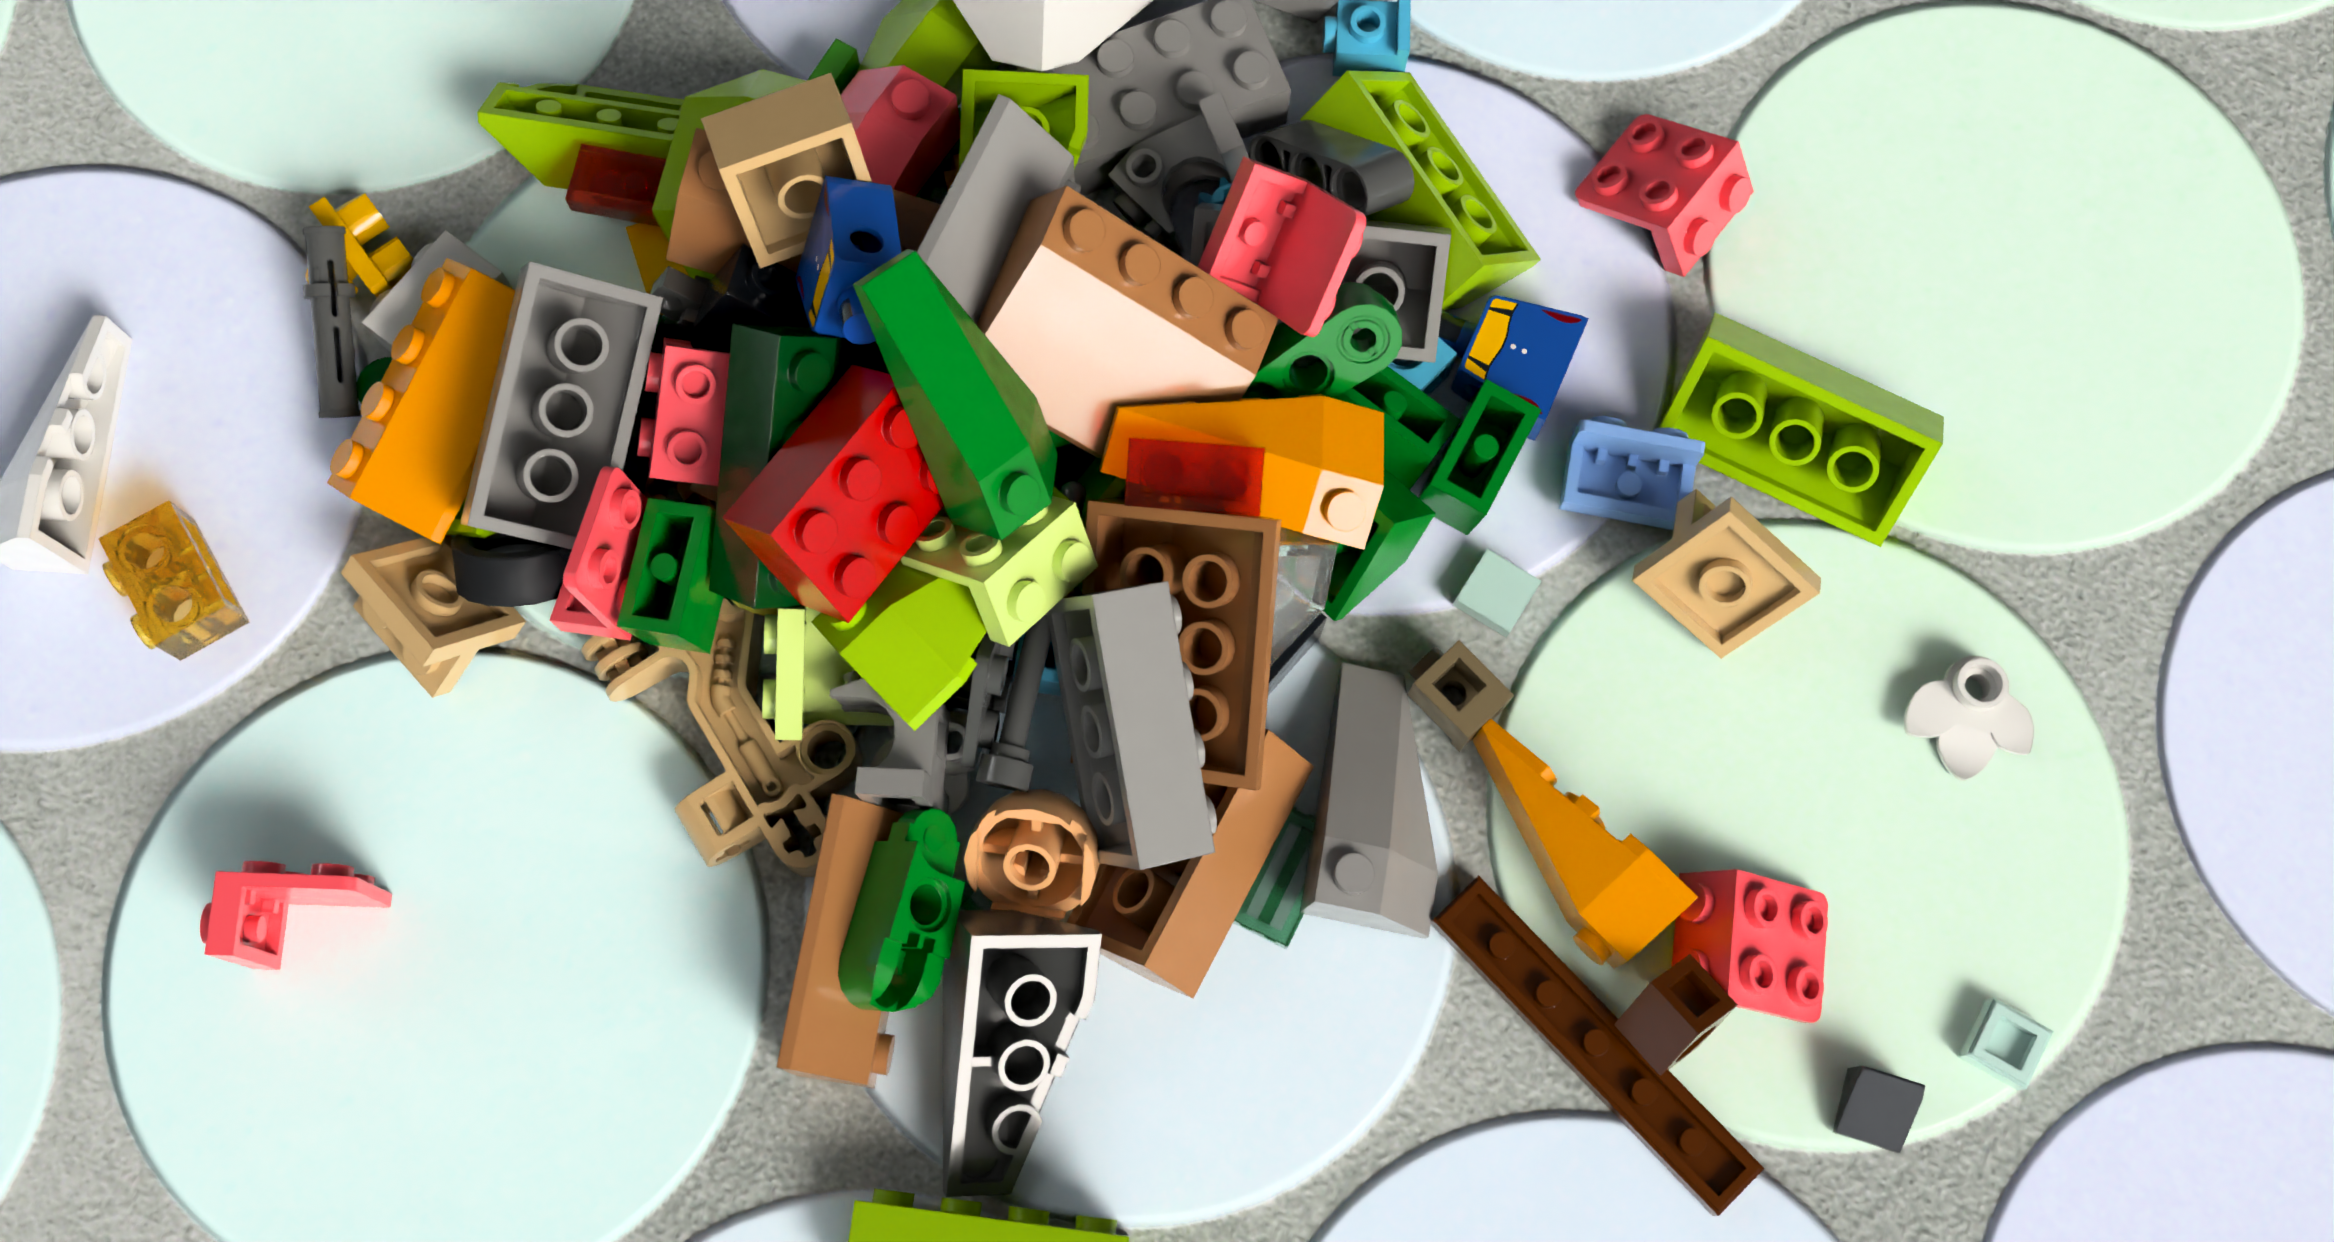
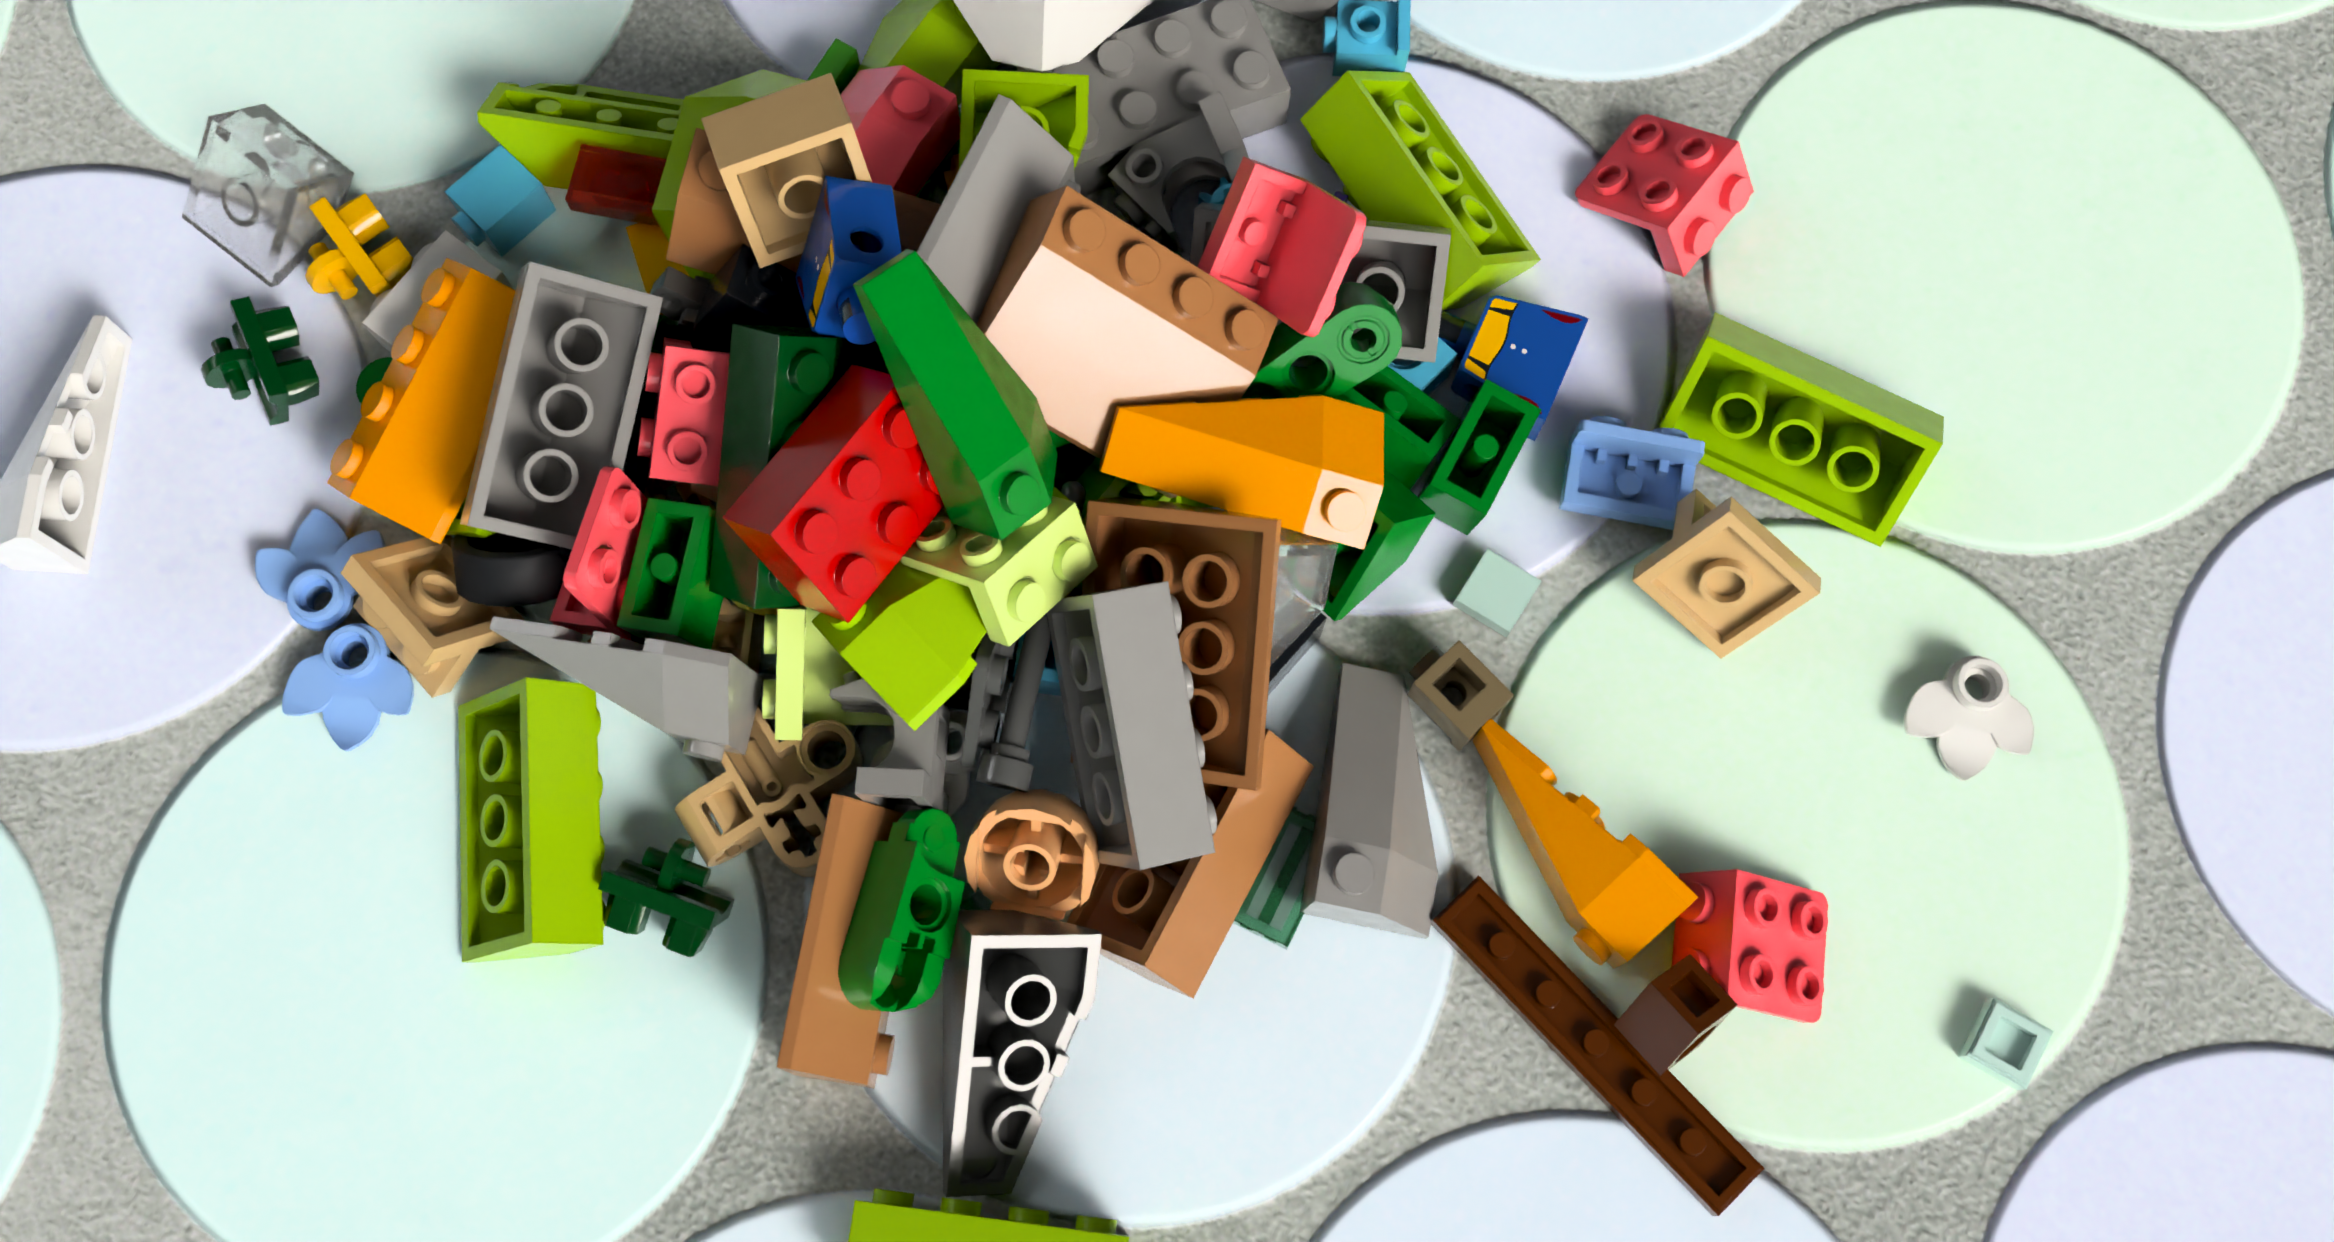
clear yellow brick [98,500,250,661] -> none
coral bracket [200,861,392,970] -> none
dark grey pin [302,226,361,418] -> none
clear red plate [1124,436,1266,516] -> none
dark grey beam [1248,120,1415,216] -> none
black slope [1832,1066,1926,1153] -> none
none -> clear slope [182,104,354,287]
none -> dark green hips [201,296,319,426]
none -> light blue plate [255,508,385,631]
none -> light blue plate [282,623,414,751]
none -> medium azure brick [444,144,556,257]
none -> lime slope [458,677,606,963]
none -> light grey wedge [489,616,764,762]
none -> dark green hips [598,838,735,957]

